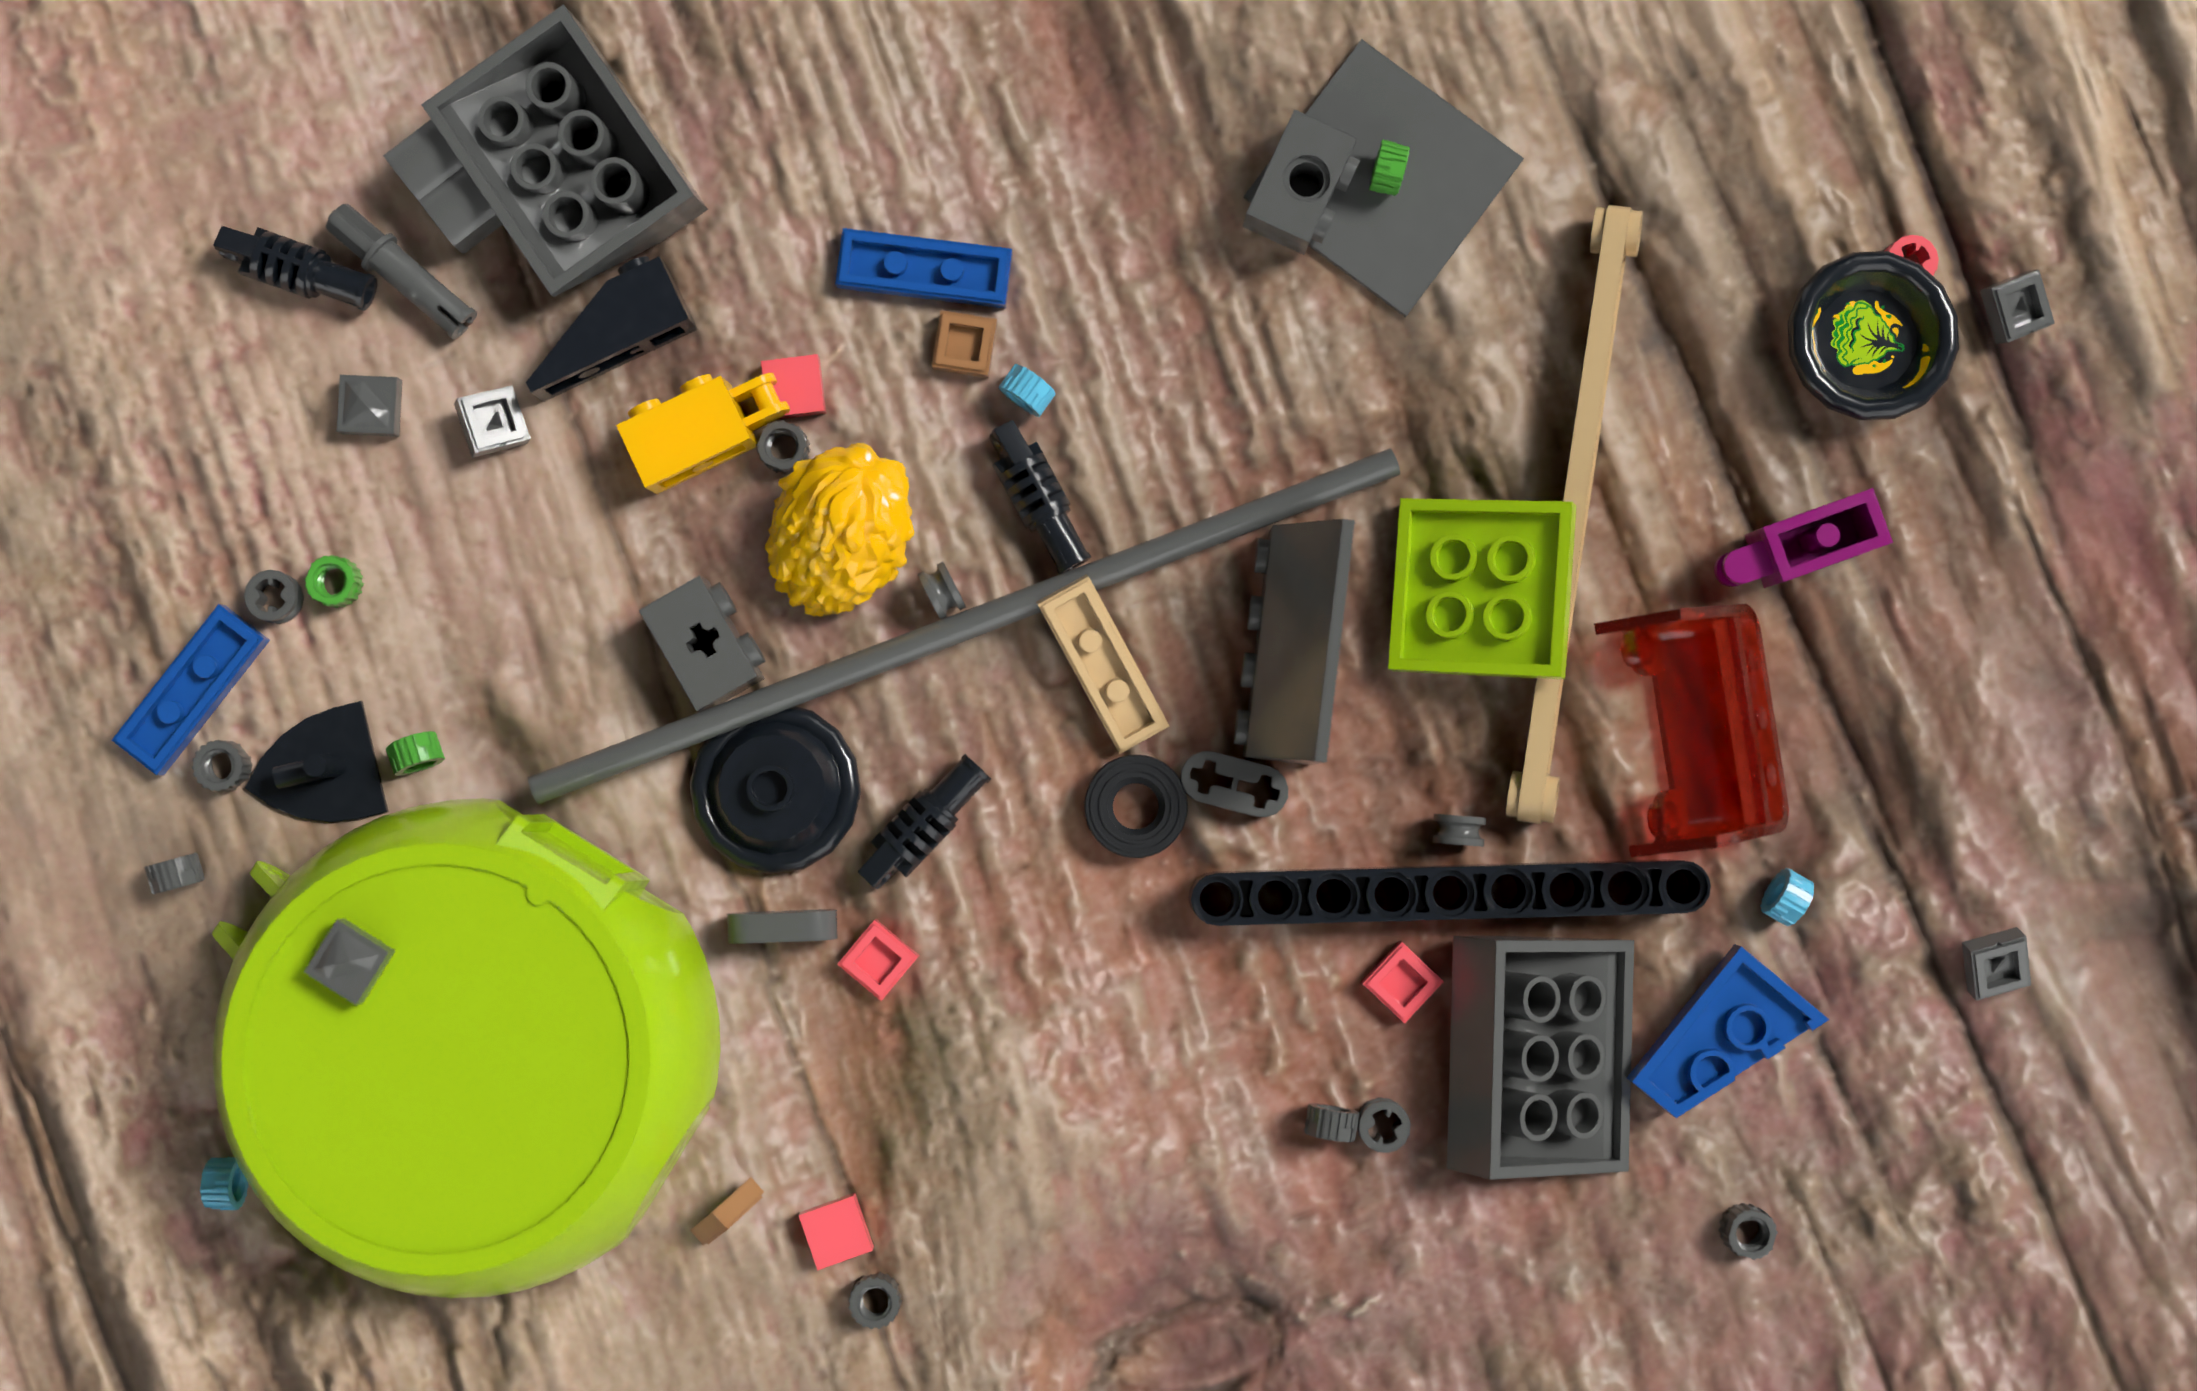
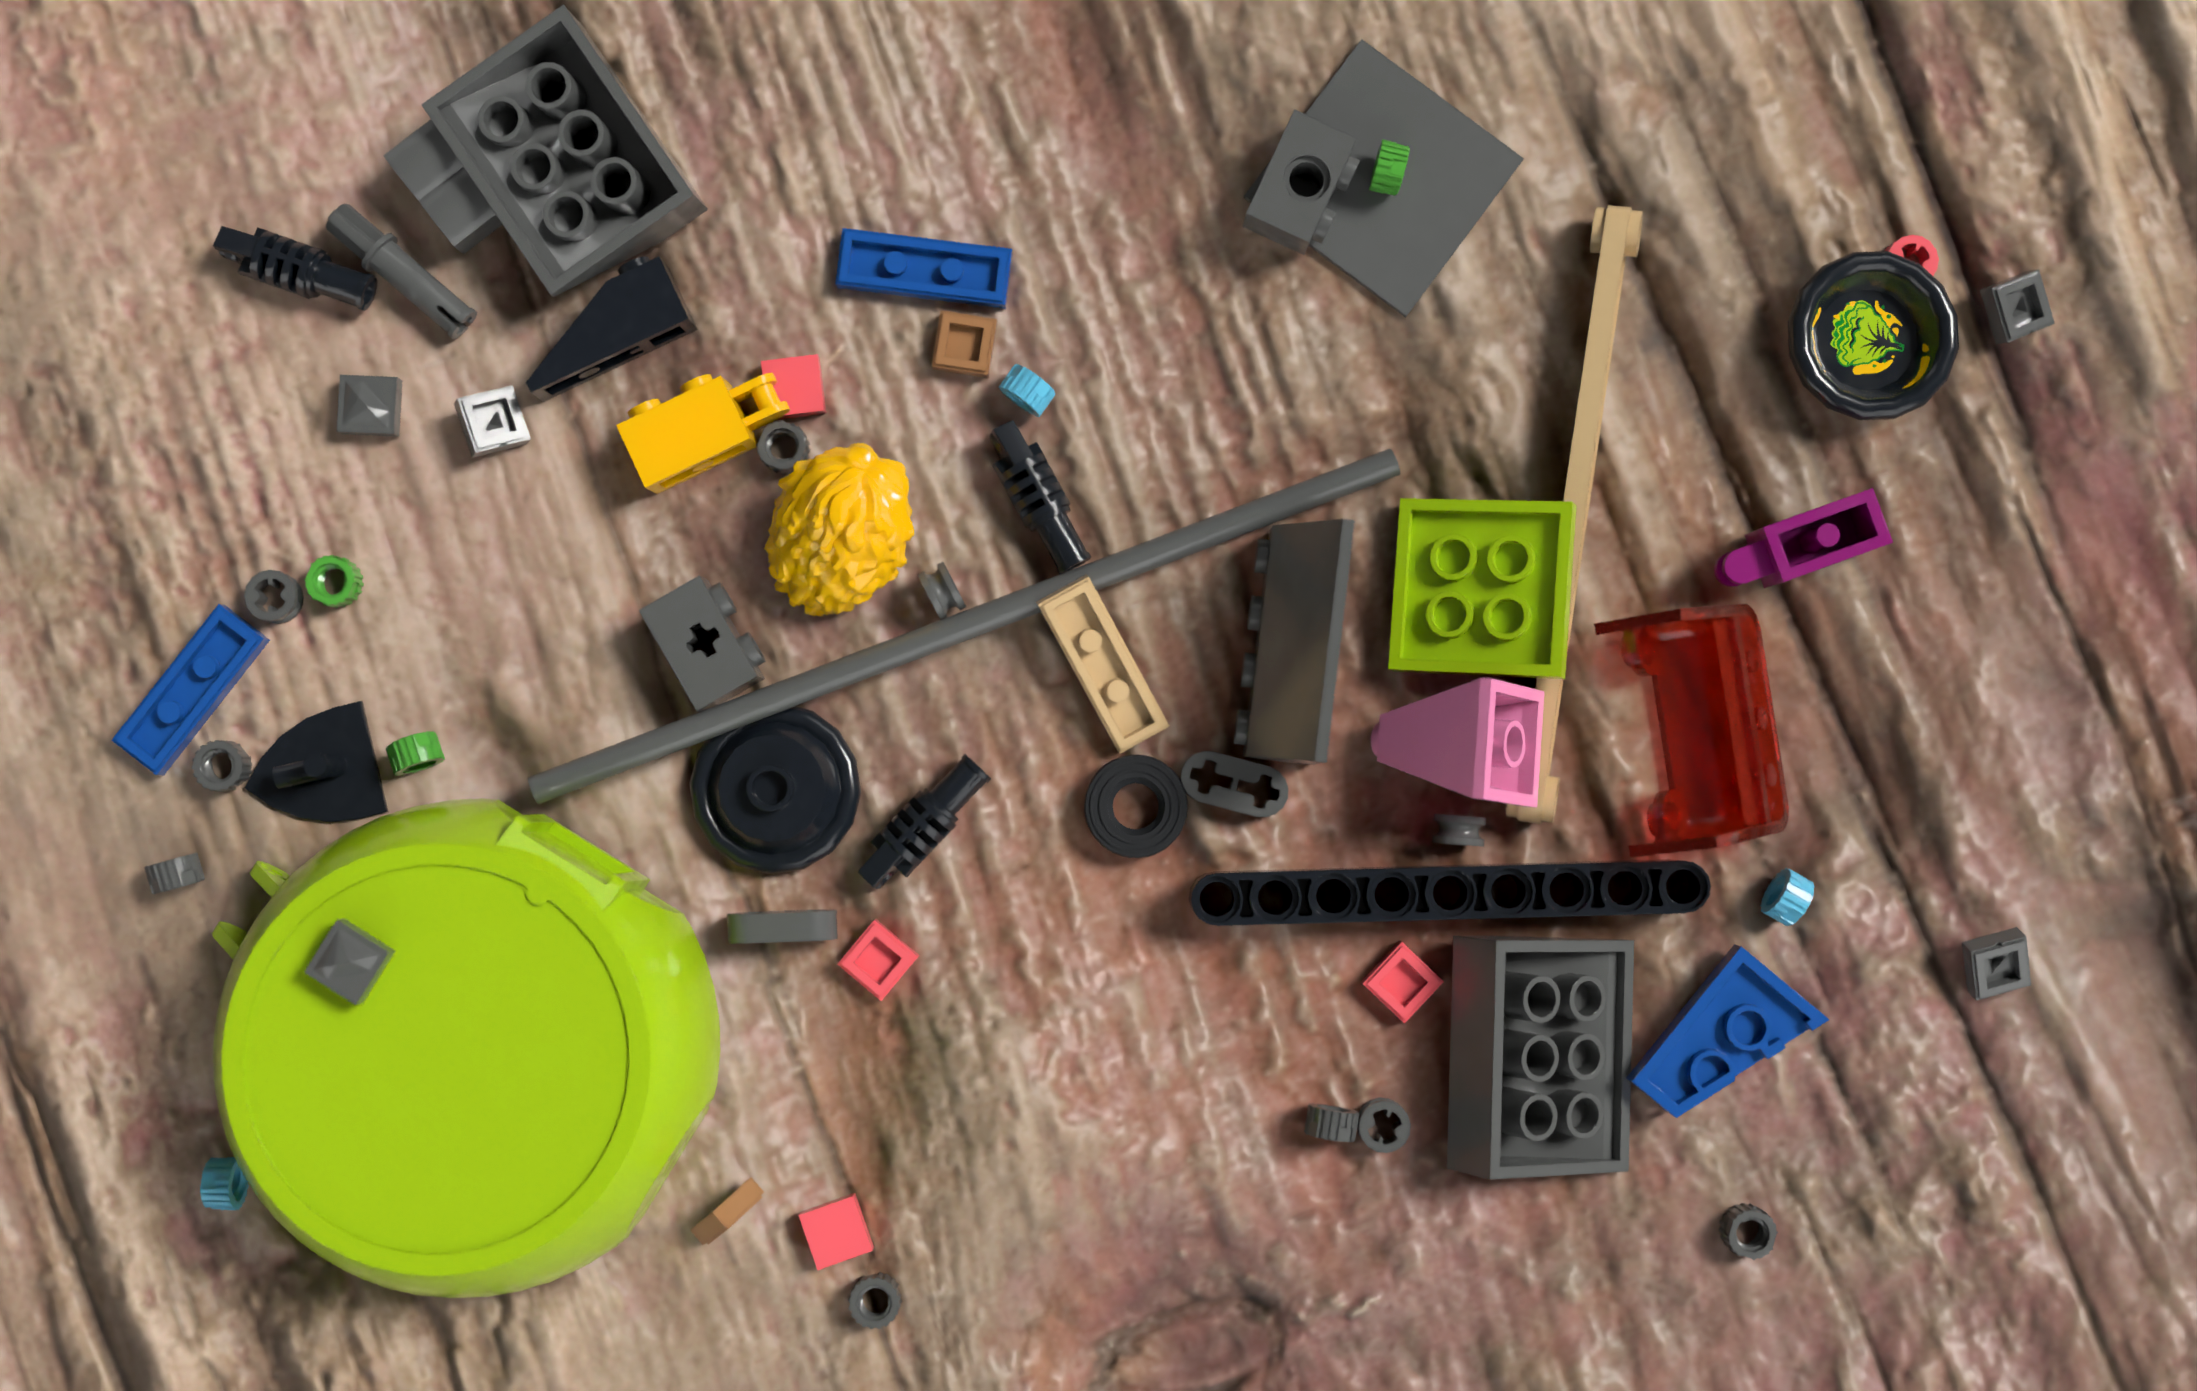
none -> bright pink slope [1371,678,1545,807]

